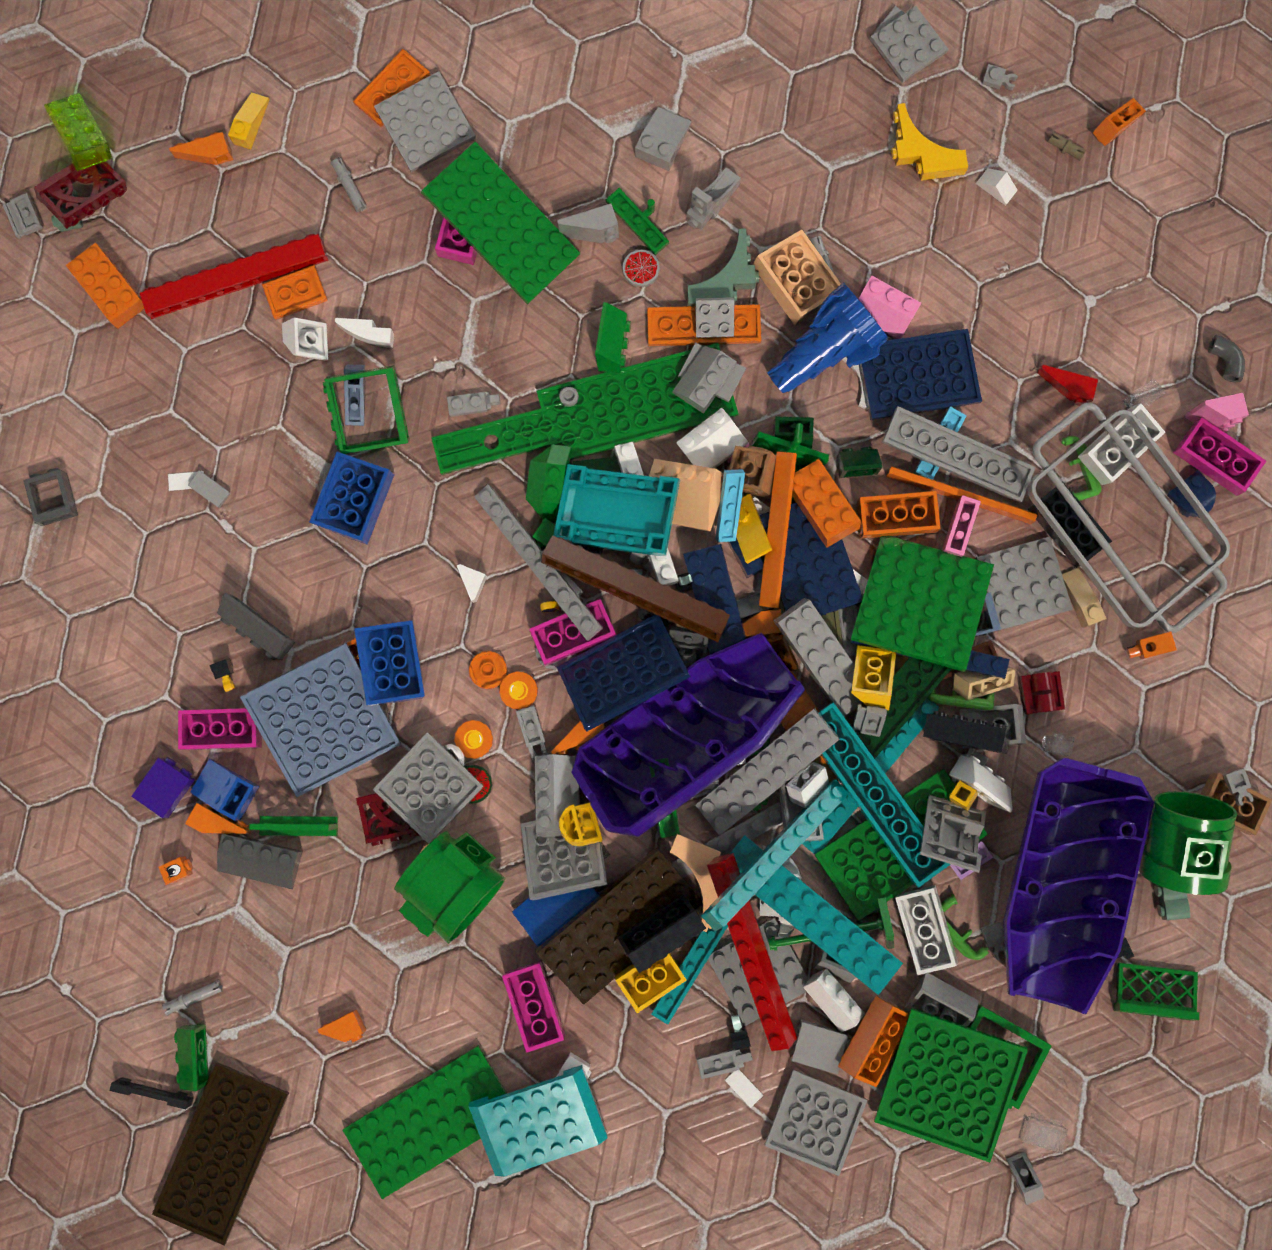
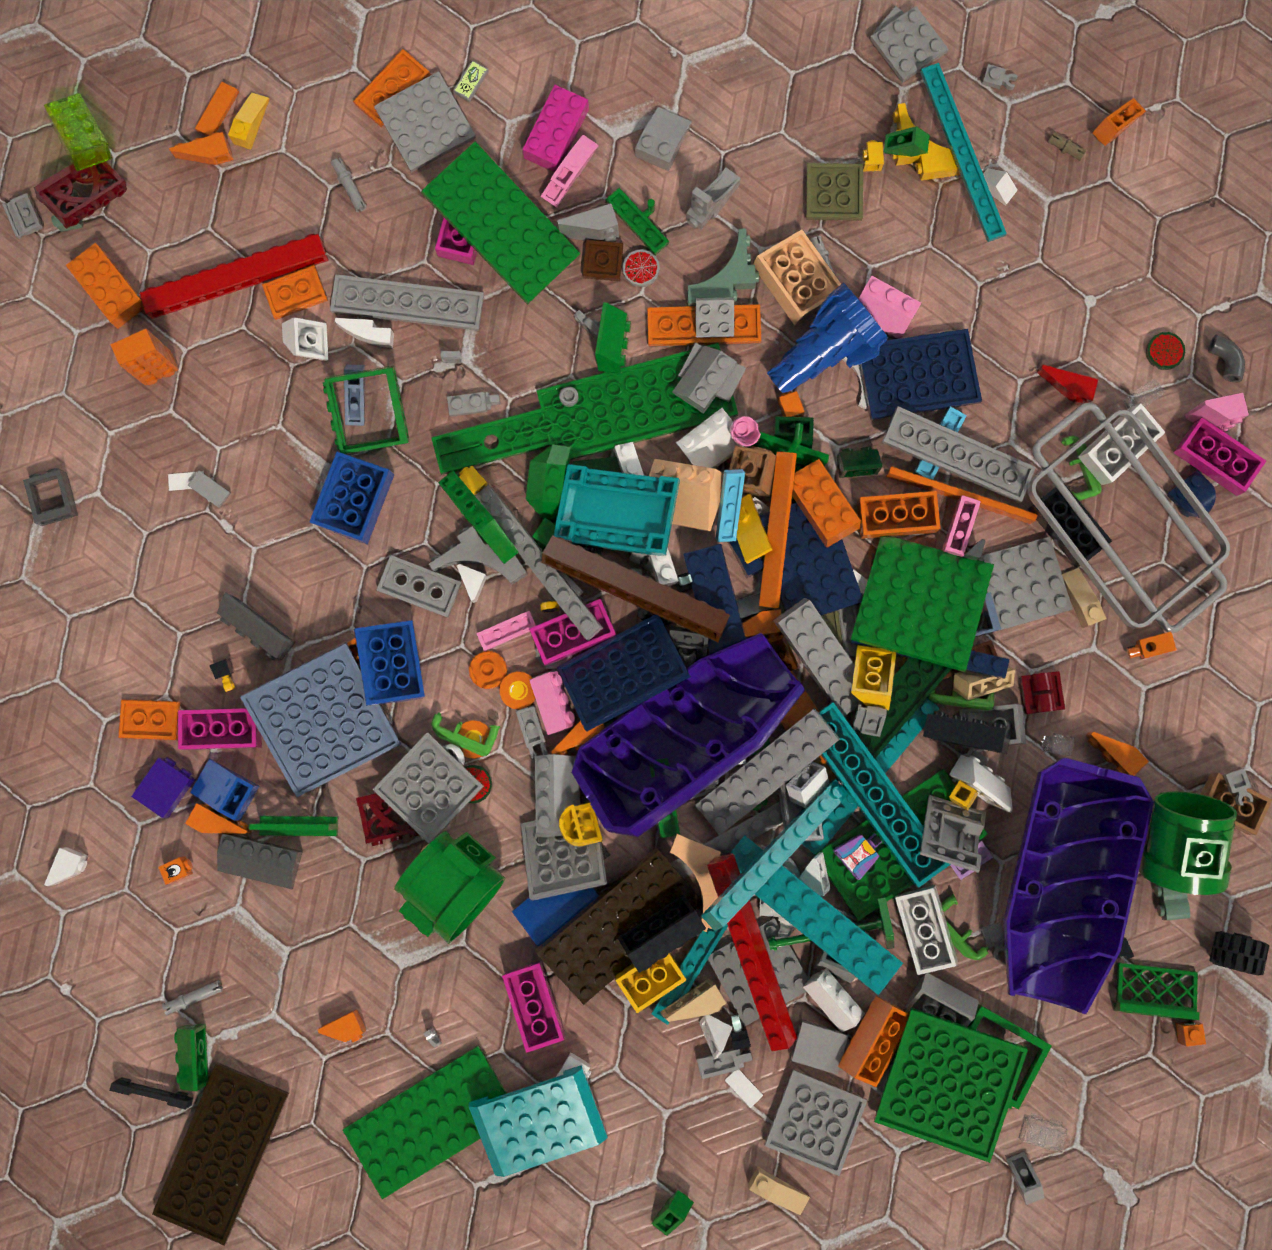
none -> white slope [44,847,88,886]
none -> orange brick [110,329,179,385]
none -> orange tile [118,699,180,740]
none -> orange tile [195,81,239,136]
none -> light grey plate [330,274,484,331]
none -> light grey plate [376,555,462,618]
none -> light grey tile [423,1027,442,1048]
none -> light grey arch [429,526,528,585]
none -> bright green piece [431,713,500,756]
none -> green window [438,471,519,564]
none -> light grey tile [441,351,462,364]
none -> tile [453,60,489,102]
none -> yellow brick [459,466,488,495]
none -> bright pink plate [476,611,536,651]
none -> dark pink brick [522,85,589,172]
none -> bright pink brick [530,671,576,735]
none -> bright pink slope [541,135,599,208]
none -> light grey plate [574,310,600,340]
none -> reddish brown plate [583,240,624,281]
none -> green slope [651,1190,694,1236]
none -> tan slope [660,978,726,1022]
none -> white slope [699,1015,732,1059]
none -> bright pink hair [730,416,761,446]
none -> tan slope [748,1166,810,1215]
none -> orange brick [778,391,805,417]
none -> white slope [798,852,830,896]
none -> olive plate [806,163,863,221]
none -> torso [833,833,882,880]
none -> yellow brick [862,140,884,172]
none -> green slope [884,126,930,157]
none -> teal plate [920,63,1007,242]
none -> dark grey slope [962,539,985,561]
none -> orange slope [1086,732,1149,776]
none -> tile [1146,332,1186,370]
none -> orange brick [1175,1021,1206,1047]
none -> black wheel [1209,931,1270,976]

